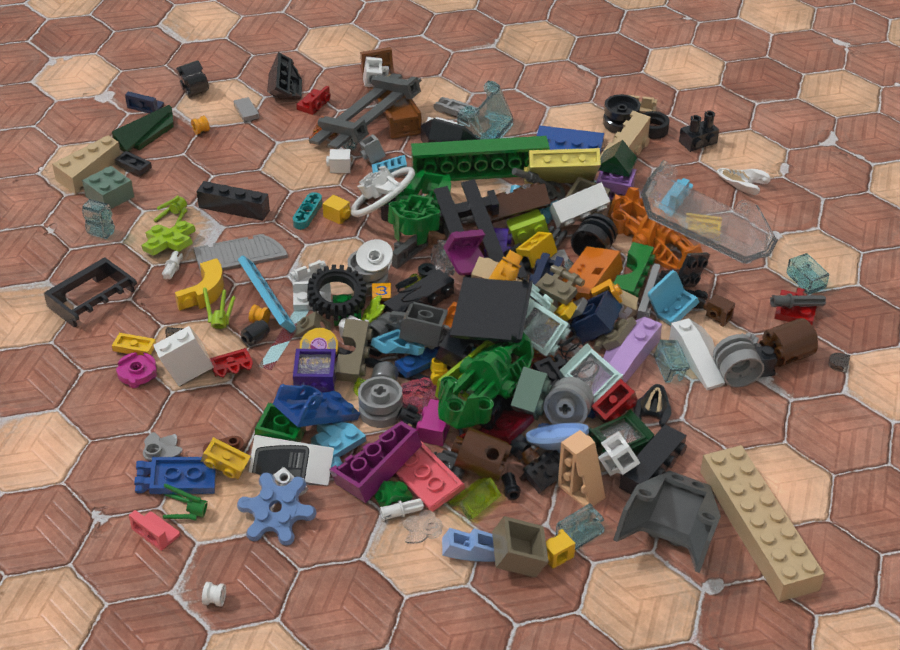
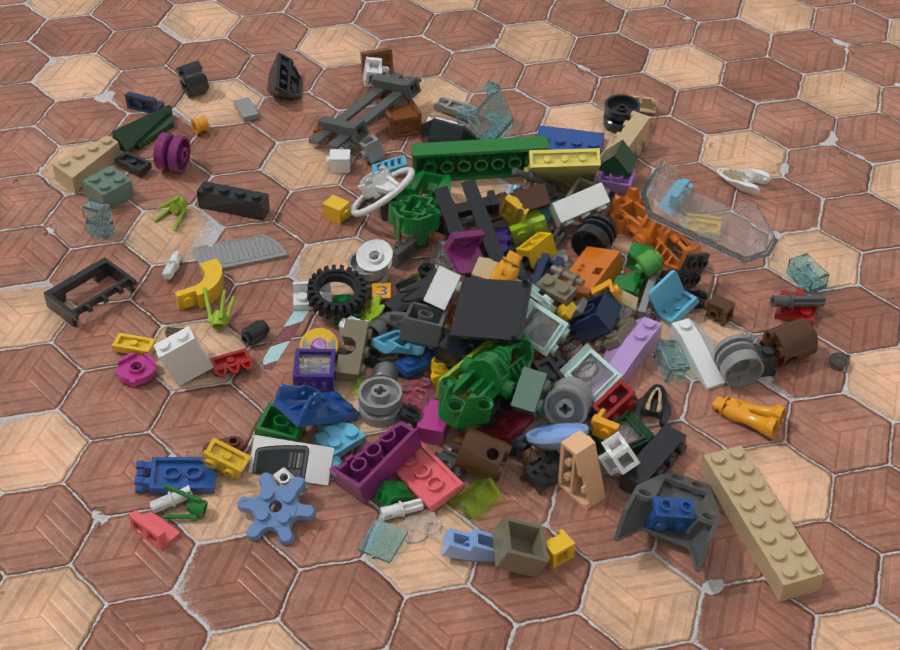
lime plate [141,221,196,256] -> none
light grey plate [143,432,183,462] -> none
white wheel [202,582,226,607] -> none
medium azure tile [238,255,296,333] -> none
light orange wheel [248,304,271,324] -> none
white hinge [288,260,326,284] -> none
teal beam [293,192,322,230] -> none
dark tan bracket [295,311,331,337] -> none
red bracket [296,86,331,115] -> none
black pin [501,472,521,500] -> none
clear light blue hinge [556,503,605,550] -> none
black tyre [642,111,670,139] -> none
black brick [679,111,719,152] -> none
none -> white axle [150,485,193,513]
none -> magenta wheel [153,133,191,173]
none -> clear light blue piece [357,519,408,564]
none -> white wedge [423,266,462,310]
none -> yellow plate [499,194,529,224]
none -> light orange bracket [591,408,620,440]
none -> bright green head [635,249,664,277]
none -> blue bracket [644,496,697,533]
none -> light orange piece [712,396,787,439]

